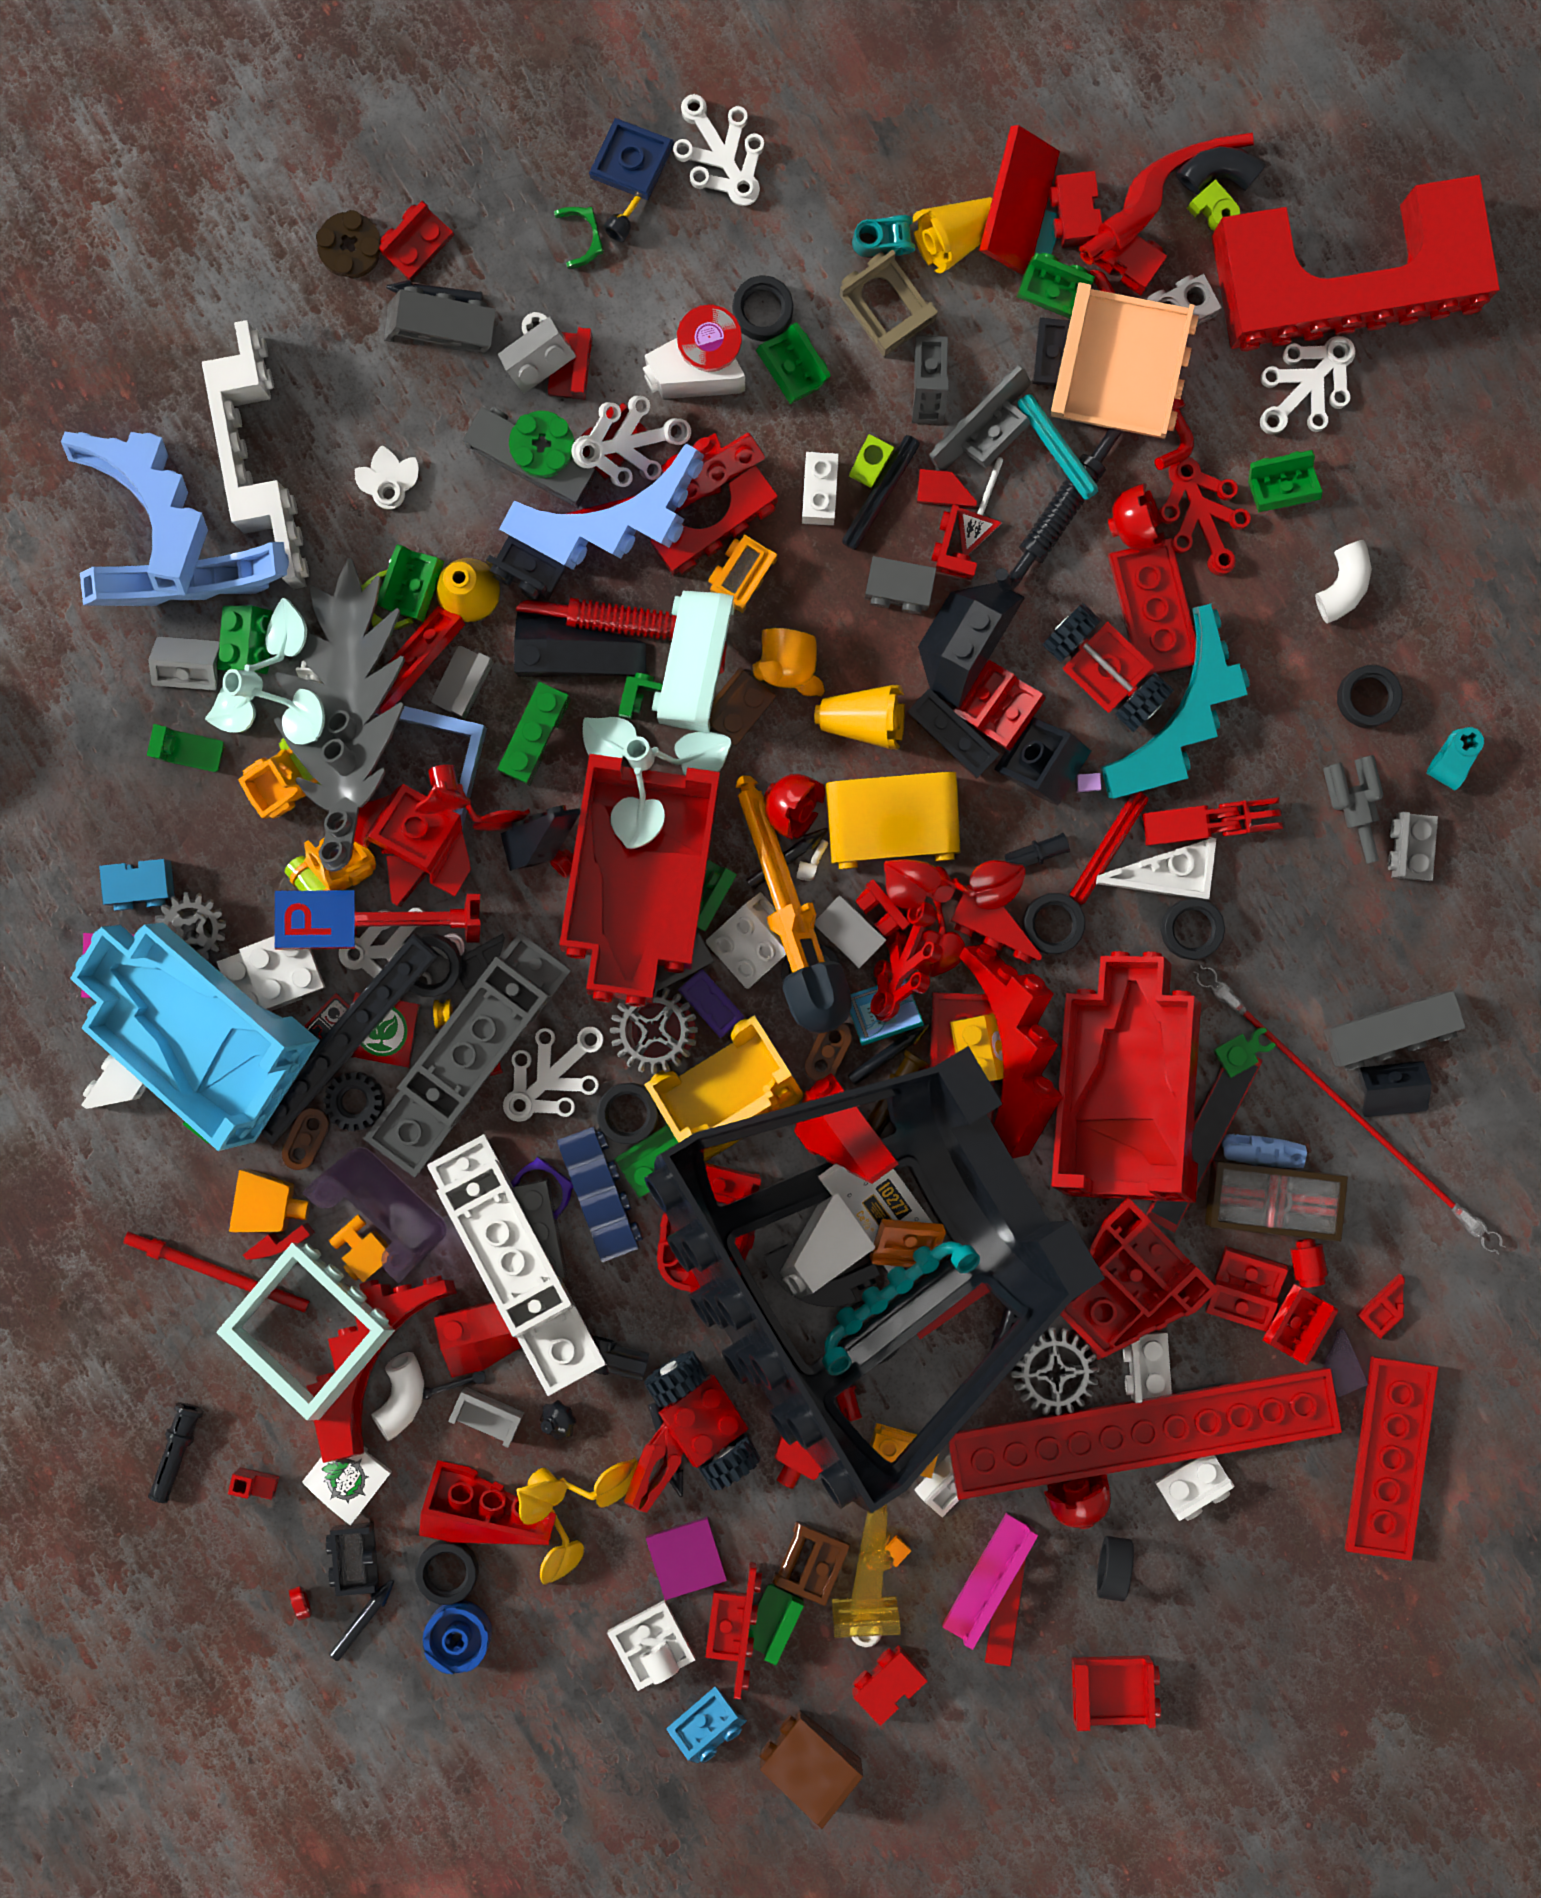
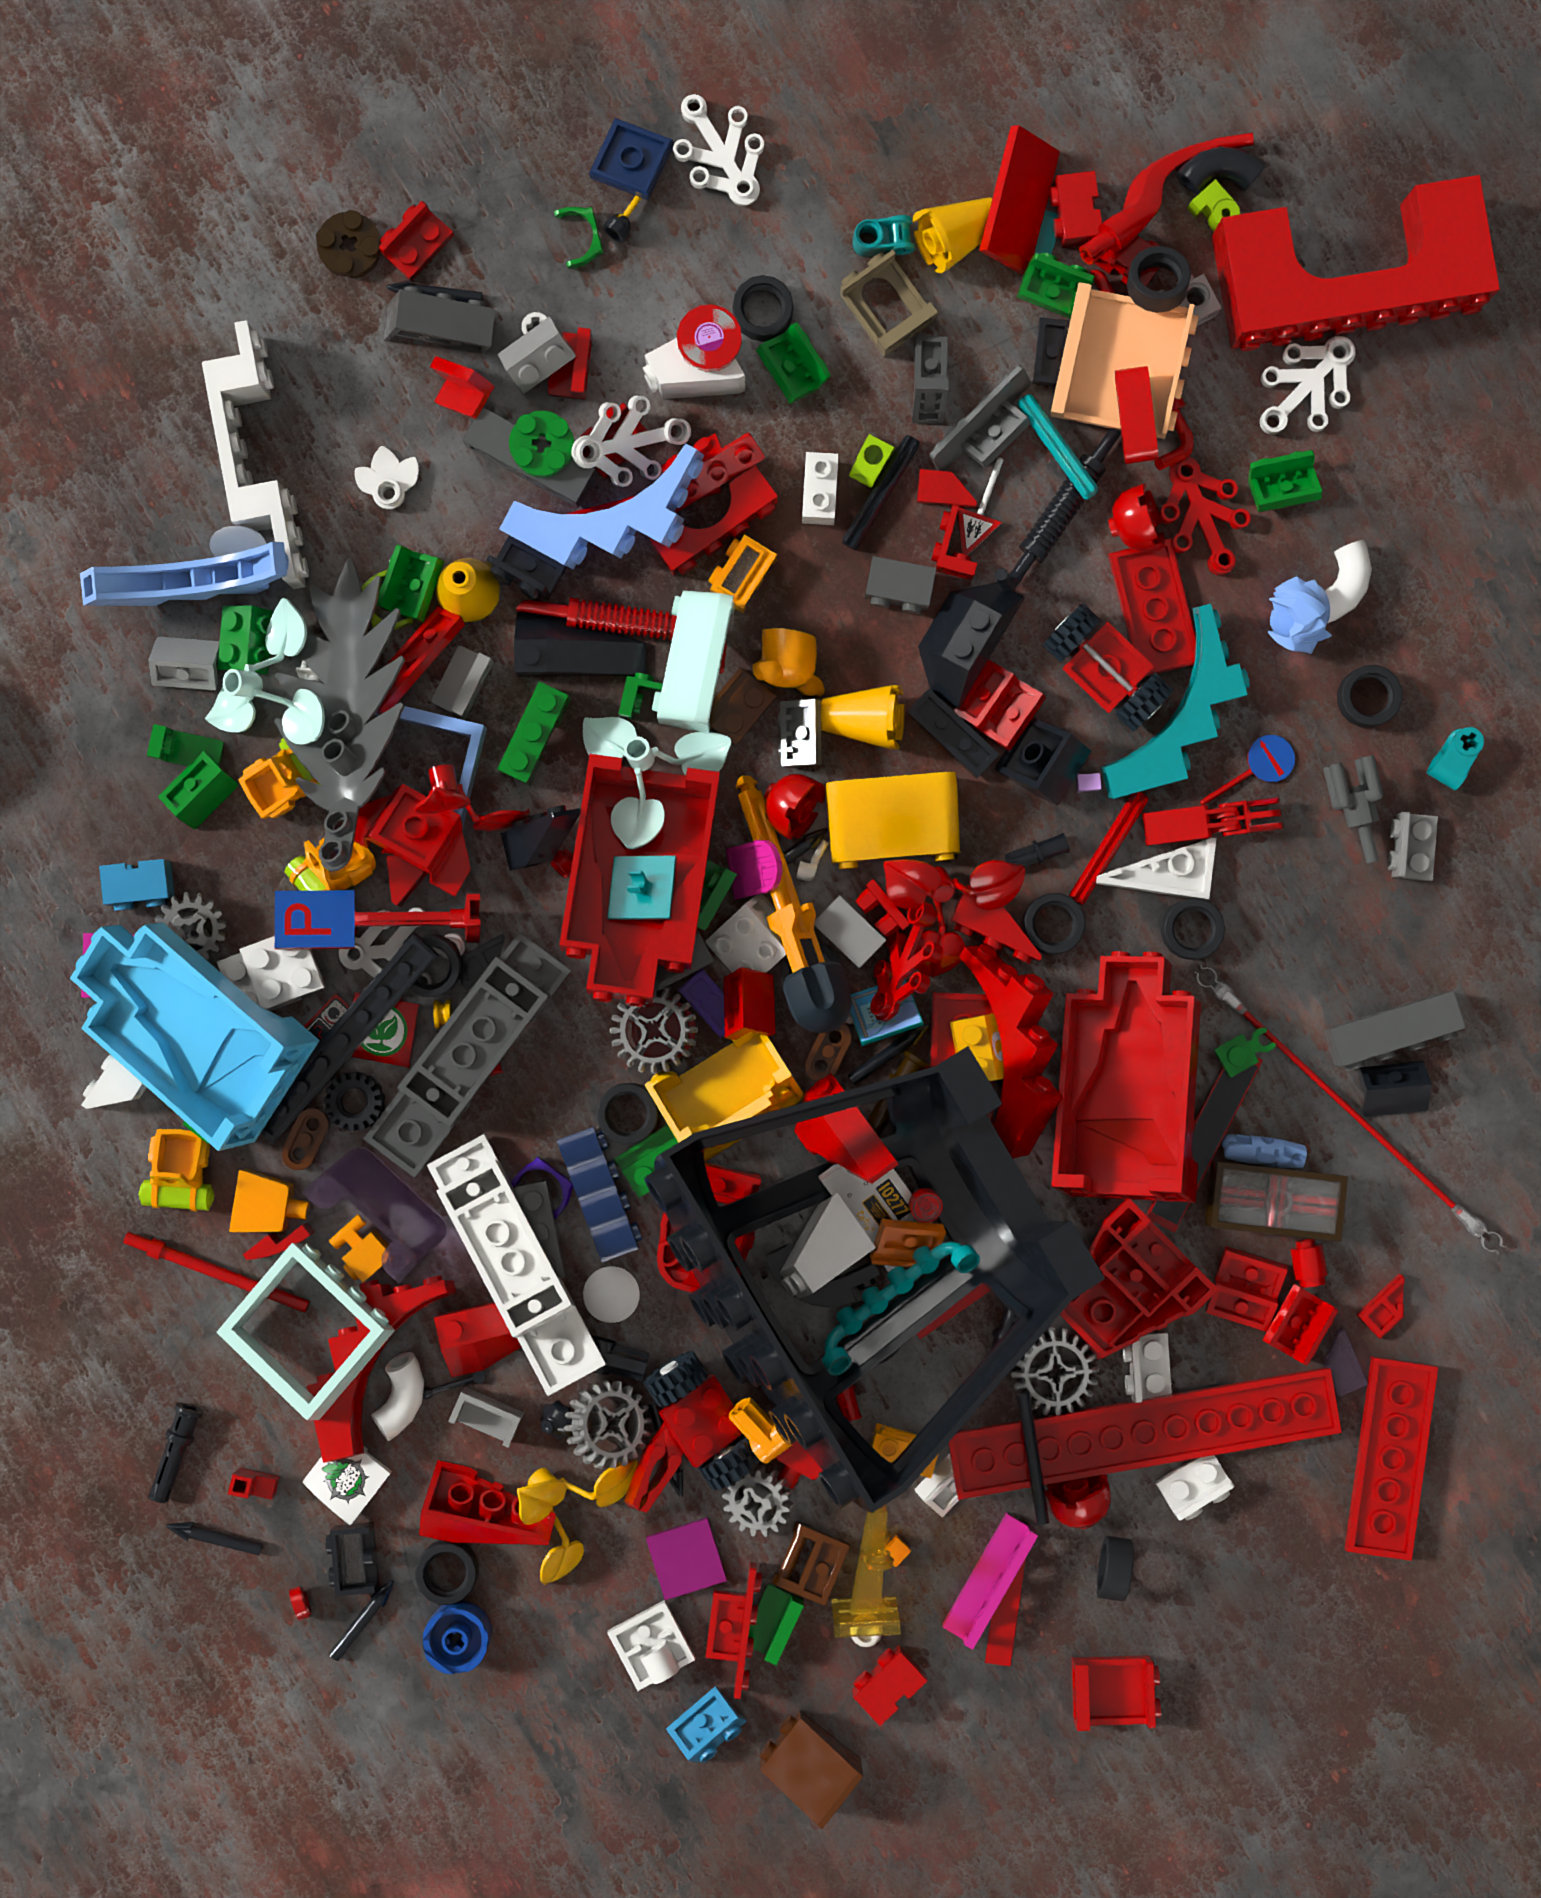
light blue arch [61,431,208,596] -> none
white plant [503,1027,604,1122] -> none
none -> light orange piece [139,1129,214,1211]
none -> green panel [158,751,239,829]
none -> black piece [166,1522,263,1556]
none -> white sticker [209,526,266,557]
none -> red panel [430,356,495,419]
none -> light grey gear [564,1380,652,1469]
none -> white sticker [583,1266,640,1323]
none -> teal piece [607,855,677,920]
none -> light grey gear [722,1465,794,1537]
none -> red panel [723,967,776,1040]
none -> dark pink window [726,840,782,900]
none -> light orange piece [729,1397,793,1464]
none -> bracket [778,699,822,769]
none -> red tile [908,1188,943,1223]
none -> black bar [1017,1392,1050,1525]
none -> red beam [1115,366,1159,464]
none -> black tyre [1127,246,1191,313]
none -> blue piece [1200,735,1295,806]
none -> light blue hair [1268,576,1332,654]

